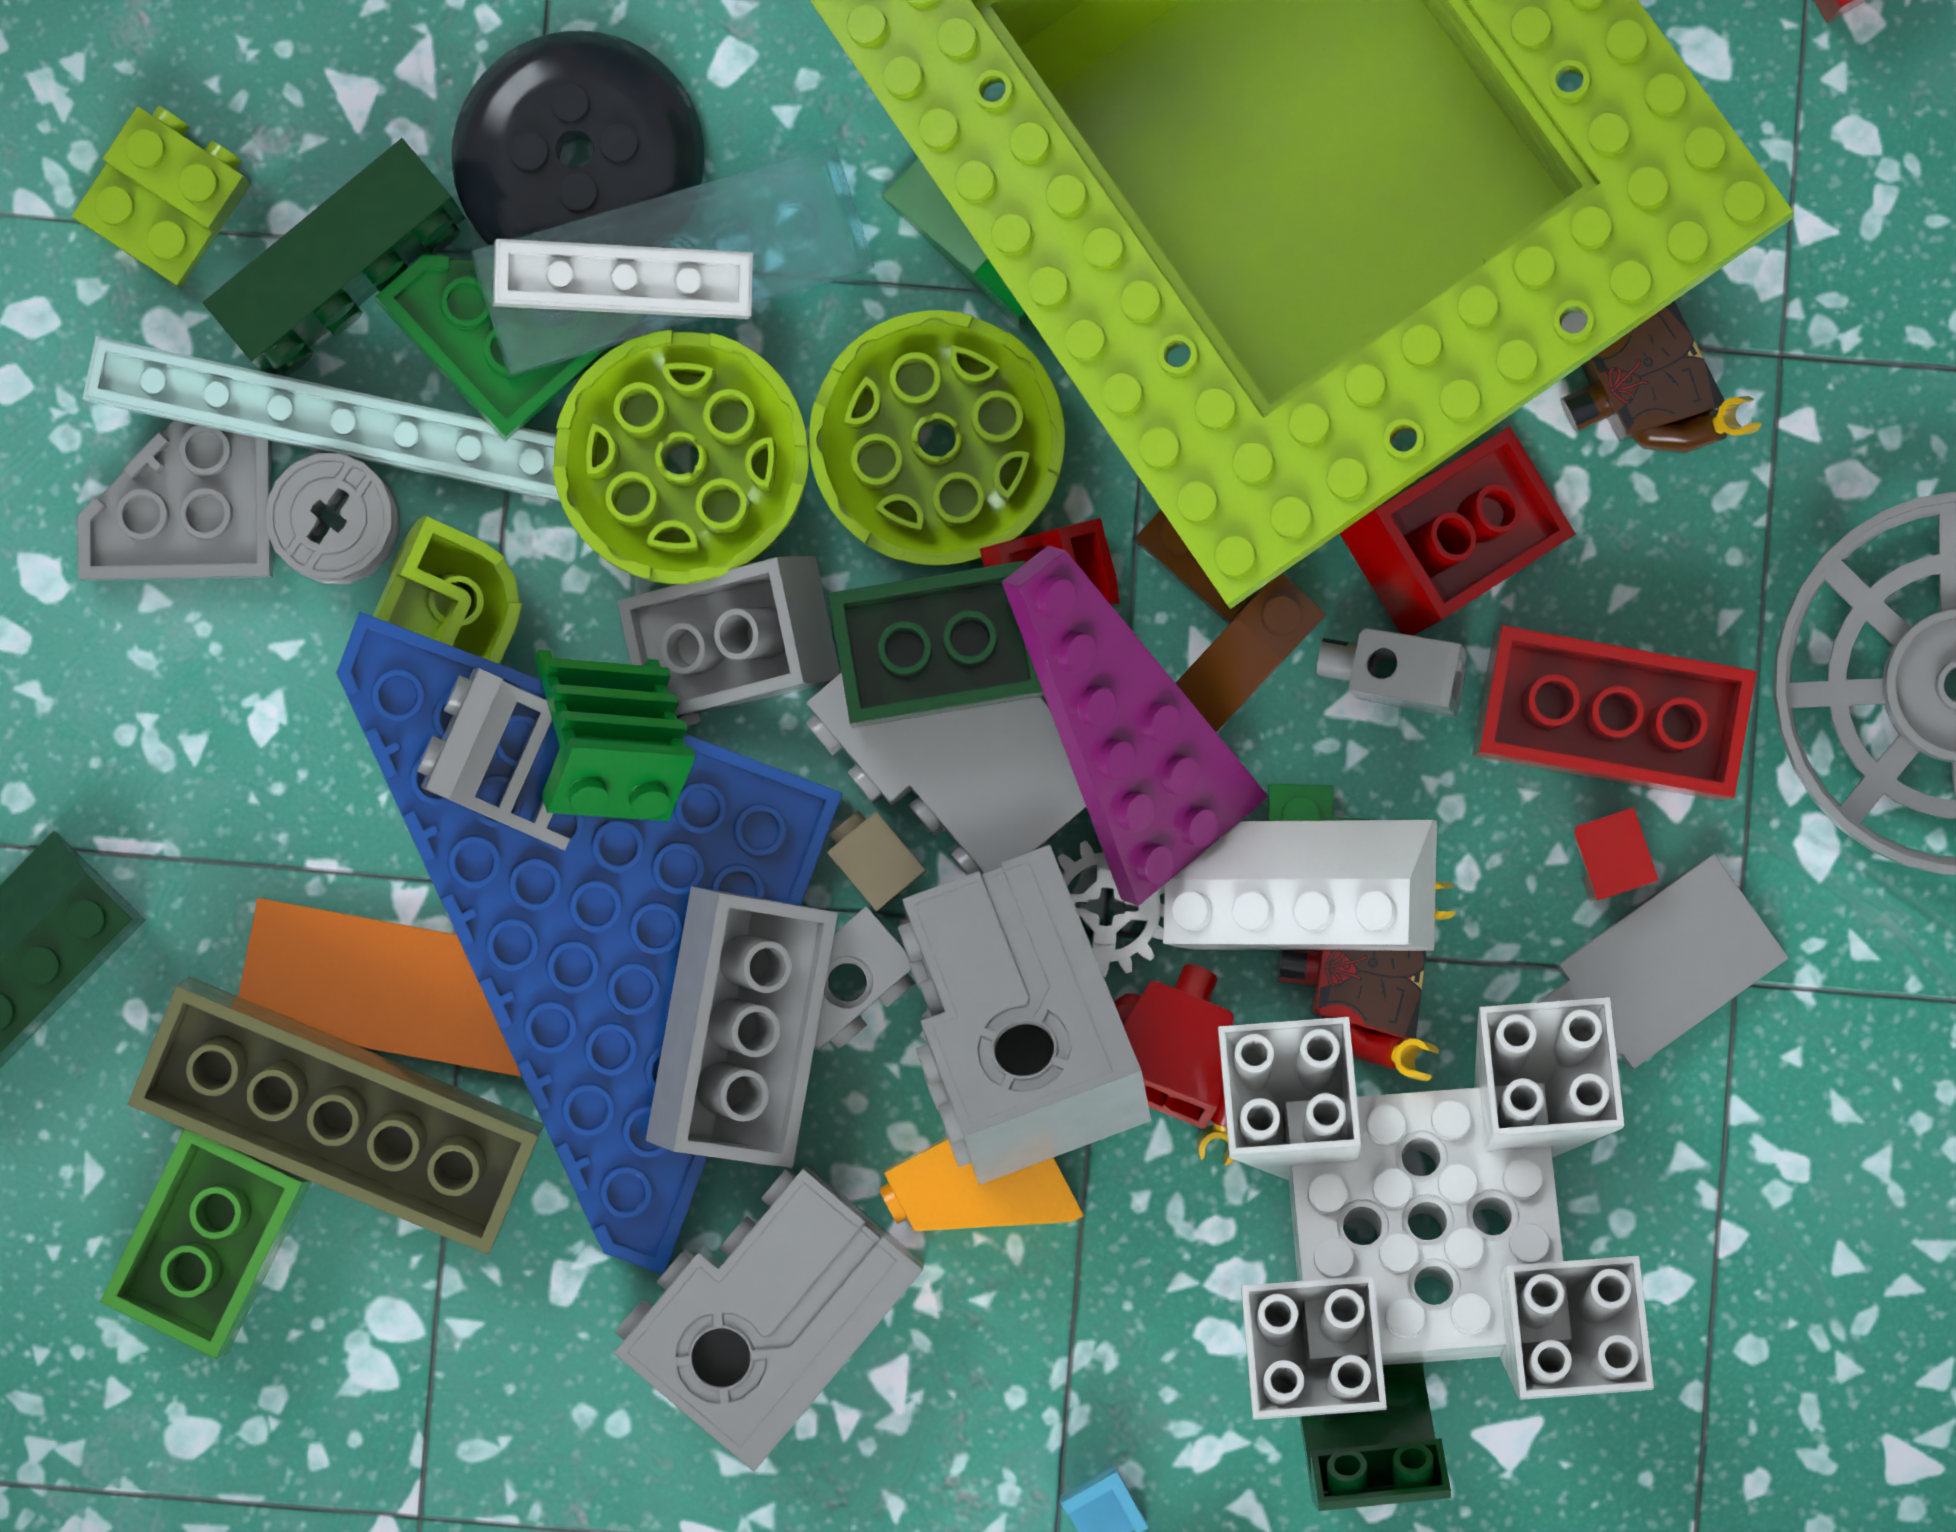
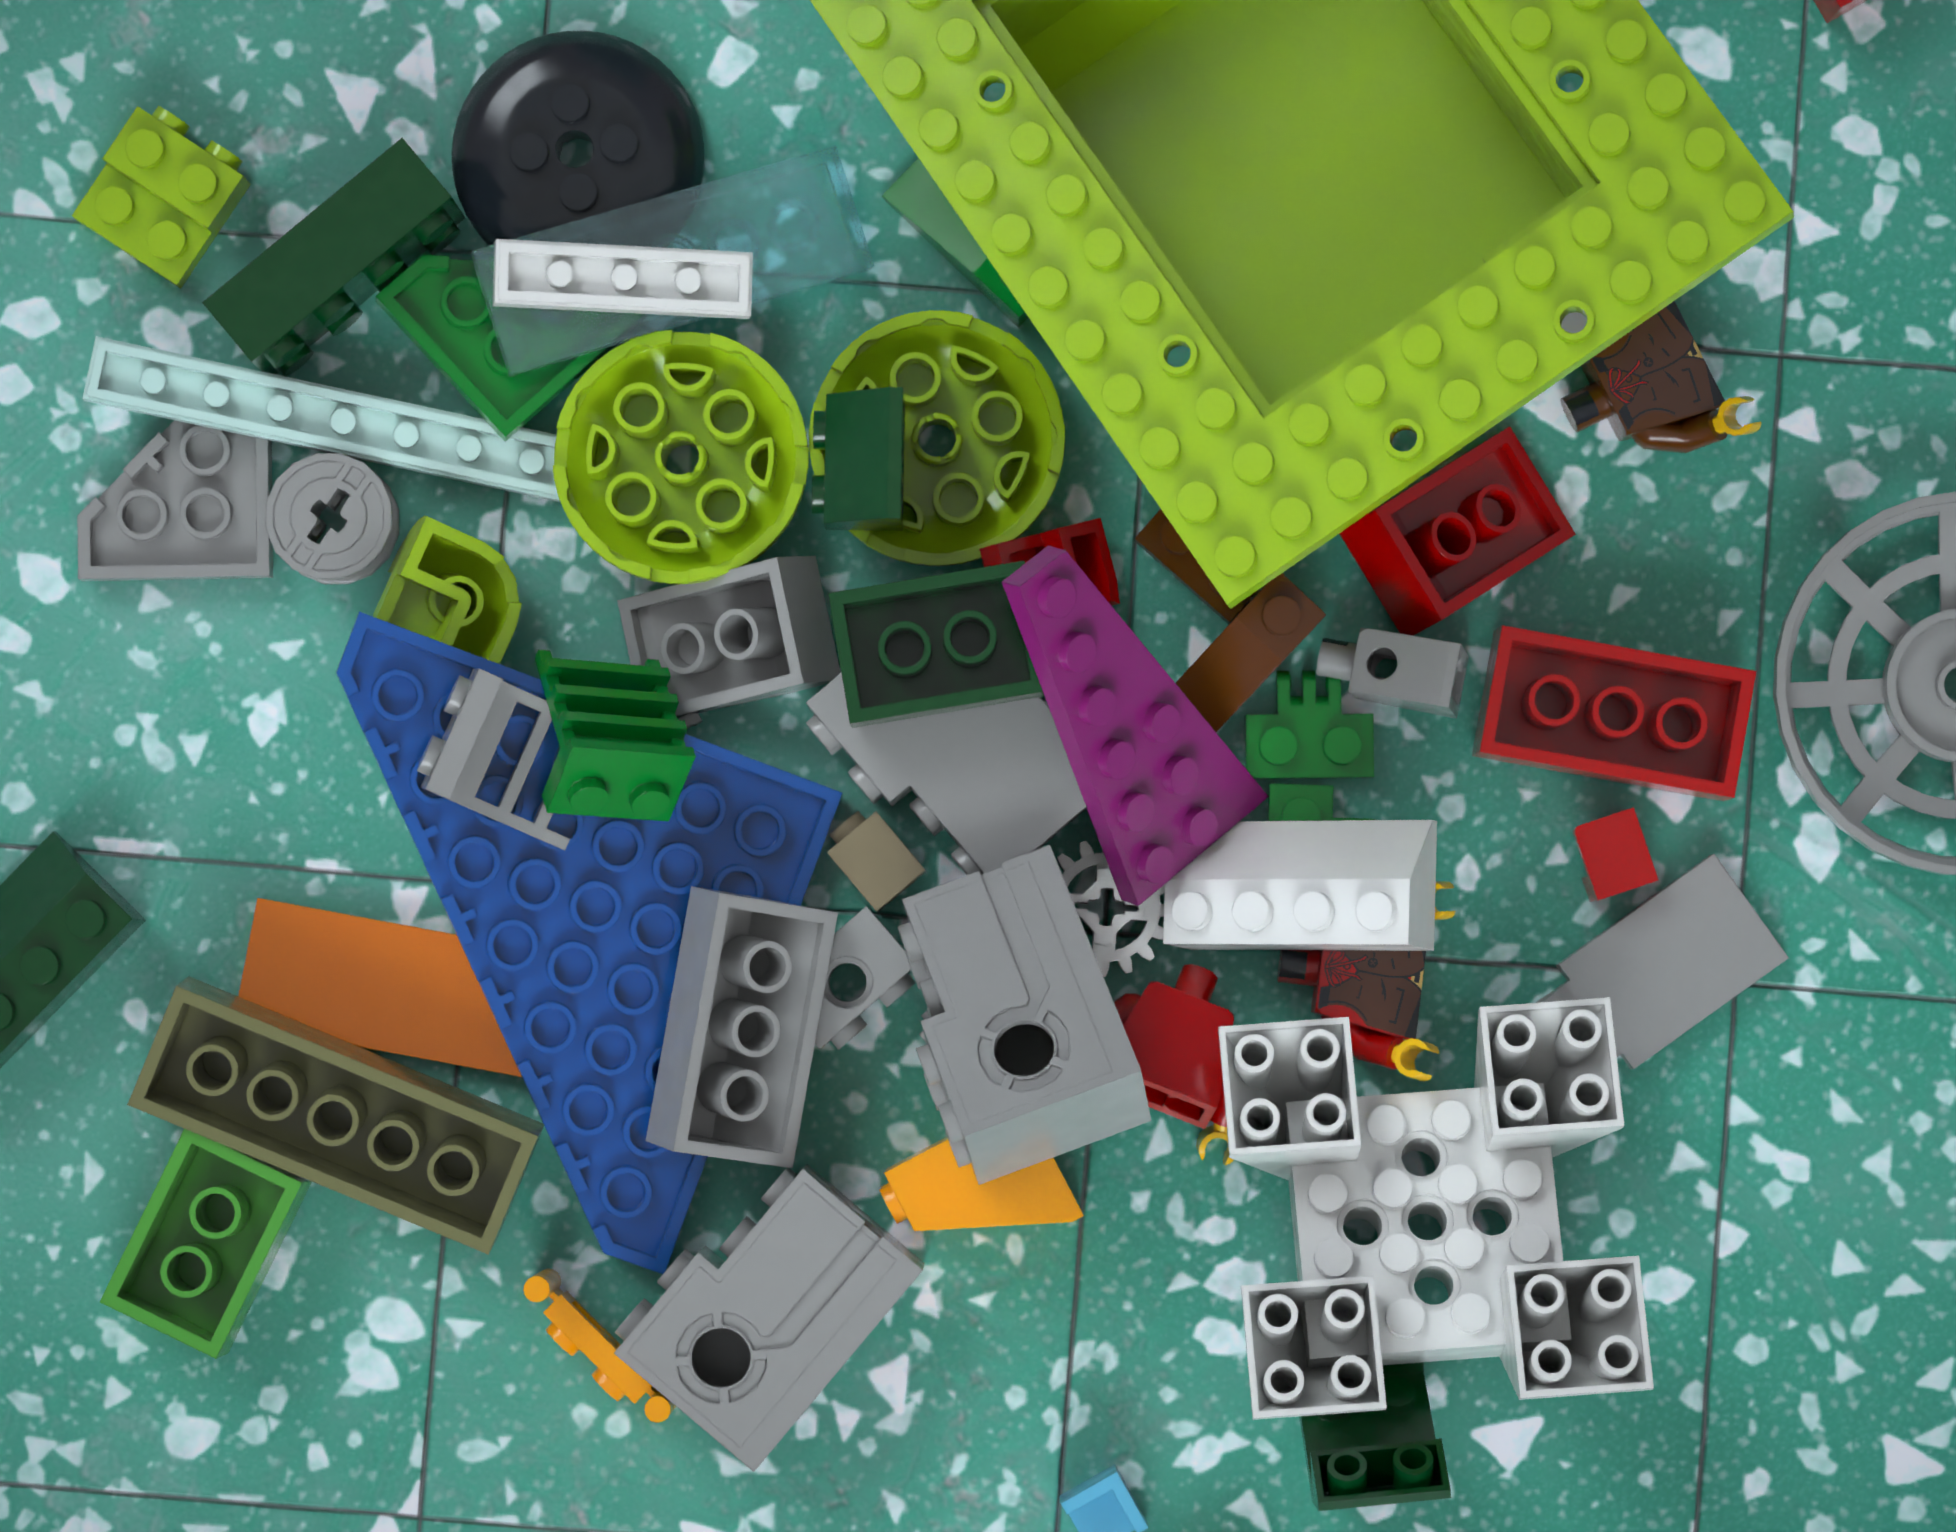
none -> light orange plate [523,1269,676,1423]
none -> dark green slope [812,387,905,531]
none -> green hinge [1244,670,1374,779]

